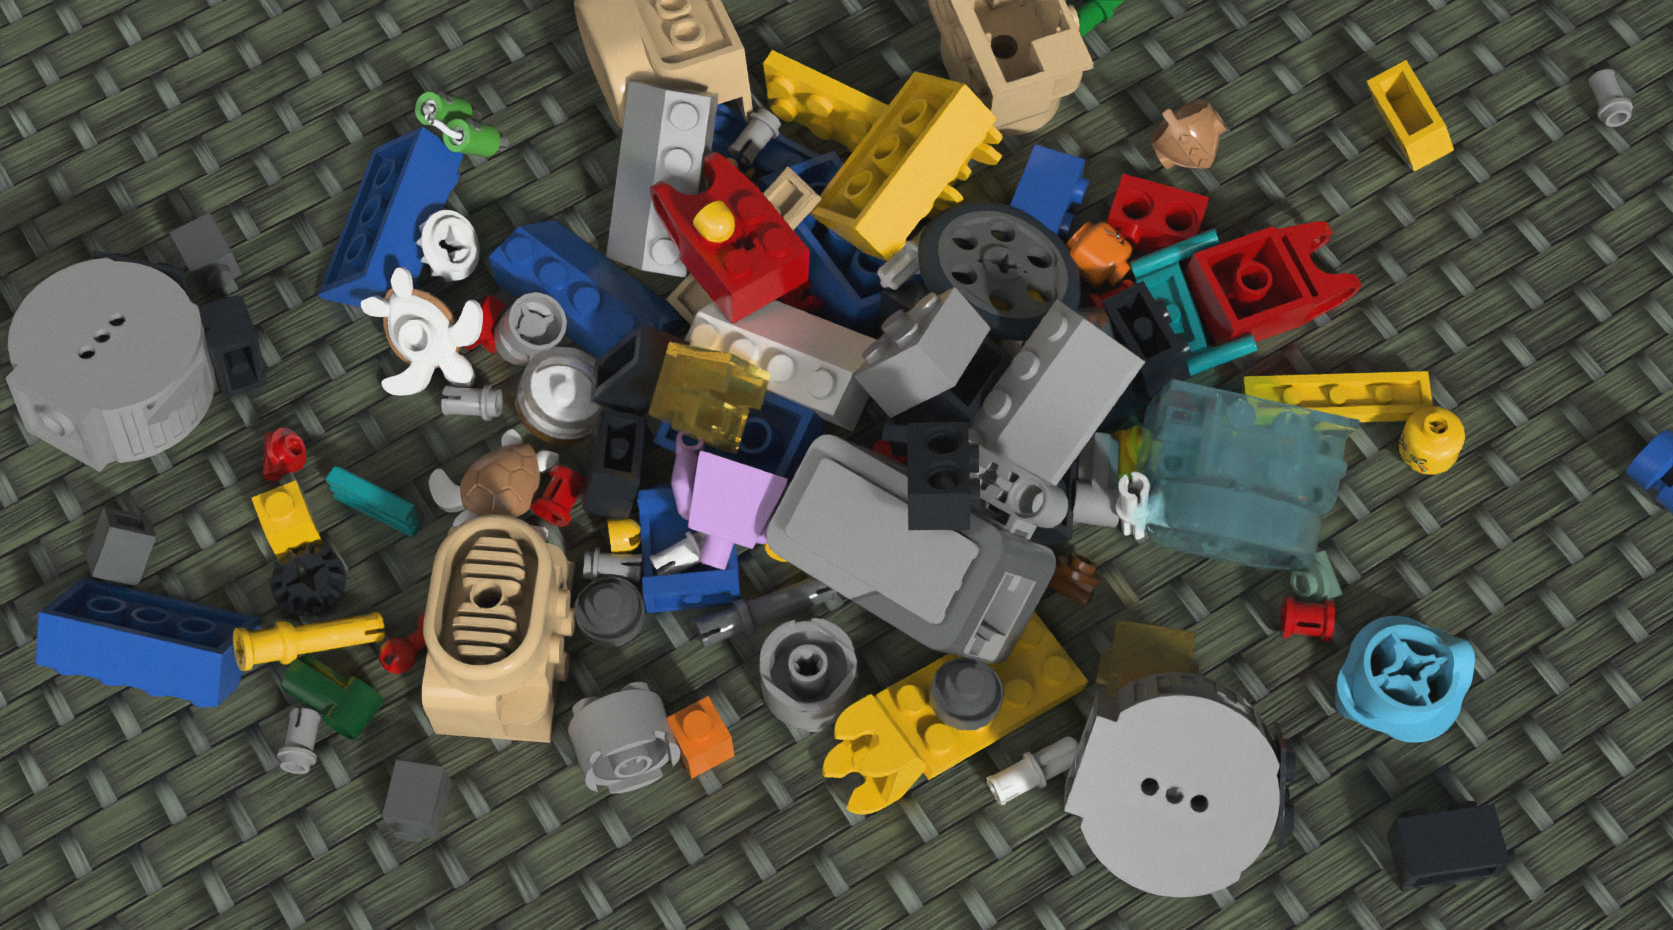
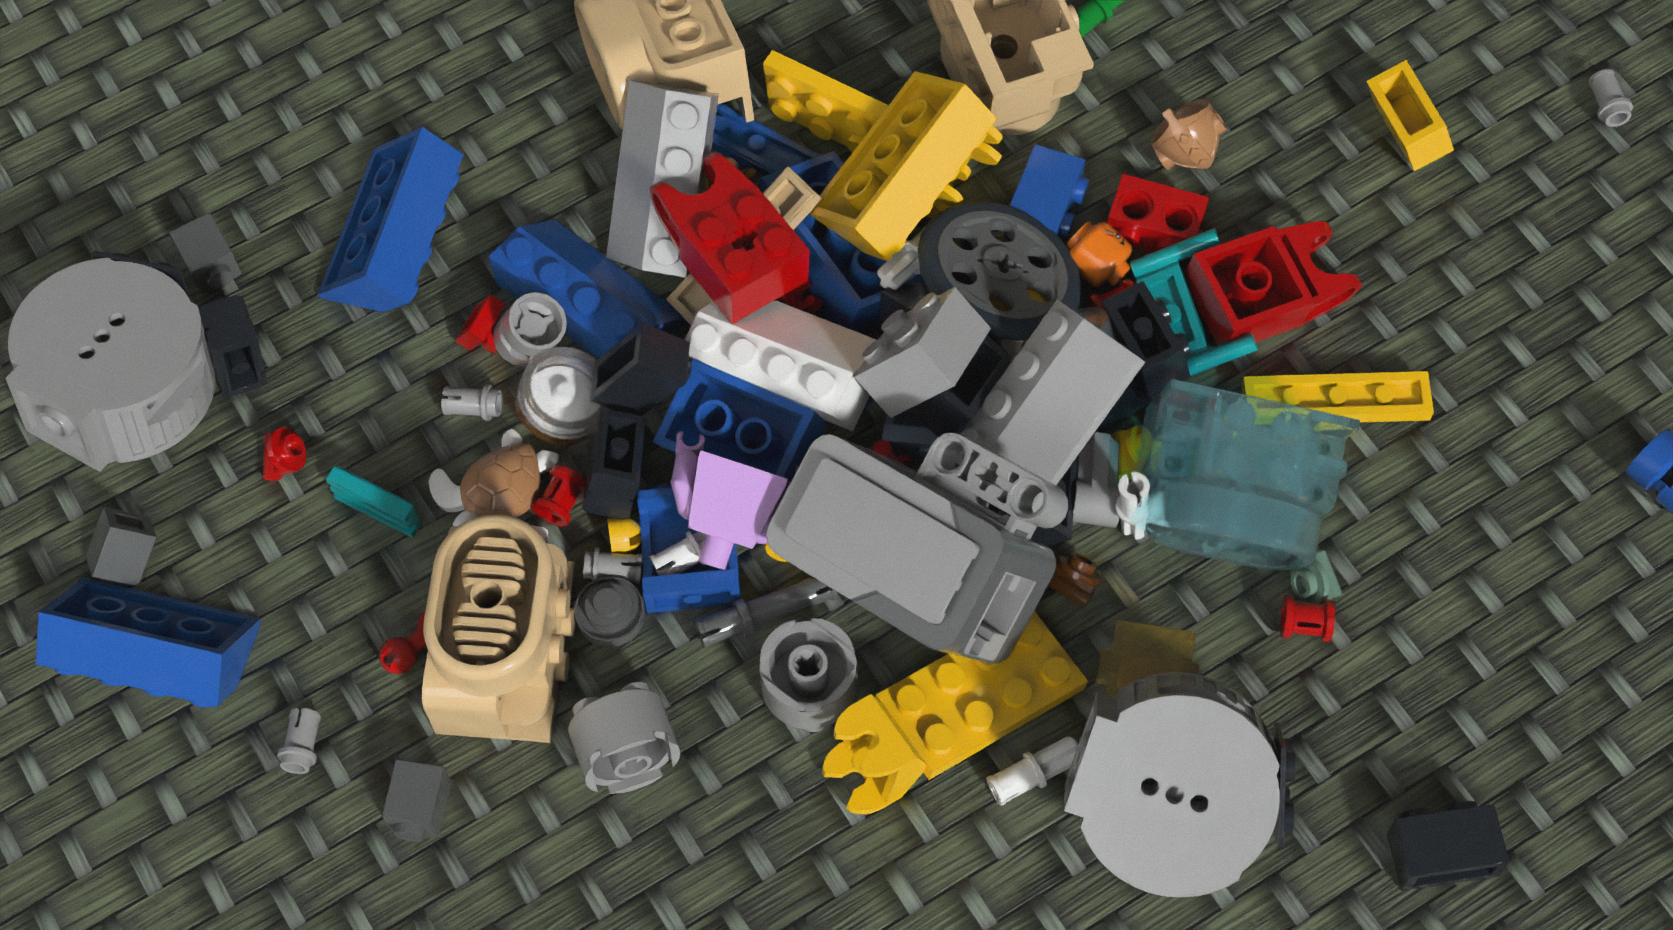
yellow pin [233,611,385,671] -> none
yellow brick [251,480,323,560] -> none
black gear [269,543,346,616] -> none
dark green piece [280,653,384,741] -> none
white animal [361,266,483,396] -> none
bright green piece [415,92,509,157] -> none
white gear [416,210,480,282] -> none
clear yellow plate [648,342,771,454] -> none
orange brick [667,696,734,779] -> none
yellow hinge [693,201,735,243] -> none
light grey pin [728,108,781,166] -> none
black brick [907,422,980,530] -> none
dark grey plate [929,658,1004,730] -> none
medium azure piece [1335,616,1475,743] -> none
yellow head [1399,406,1465,475] -> none

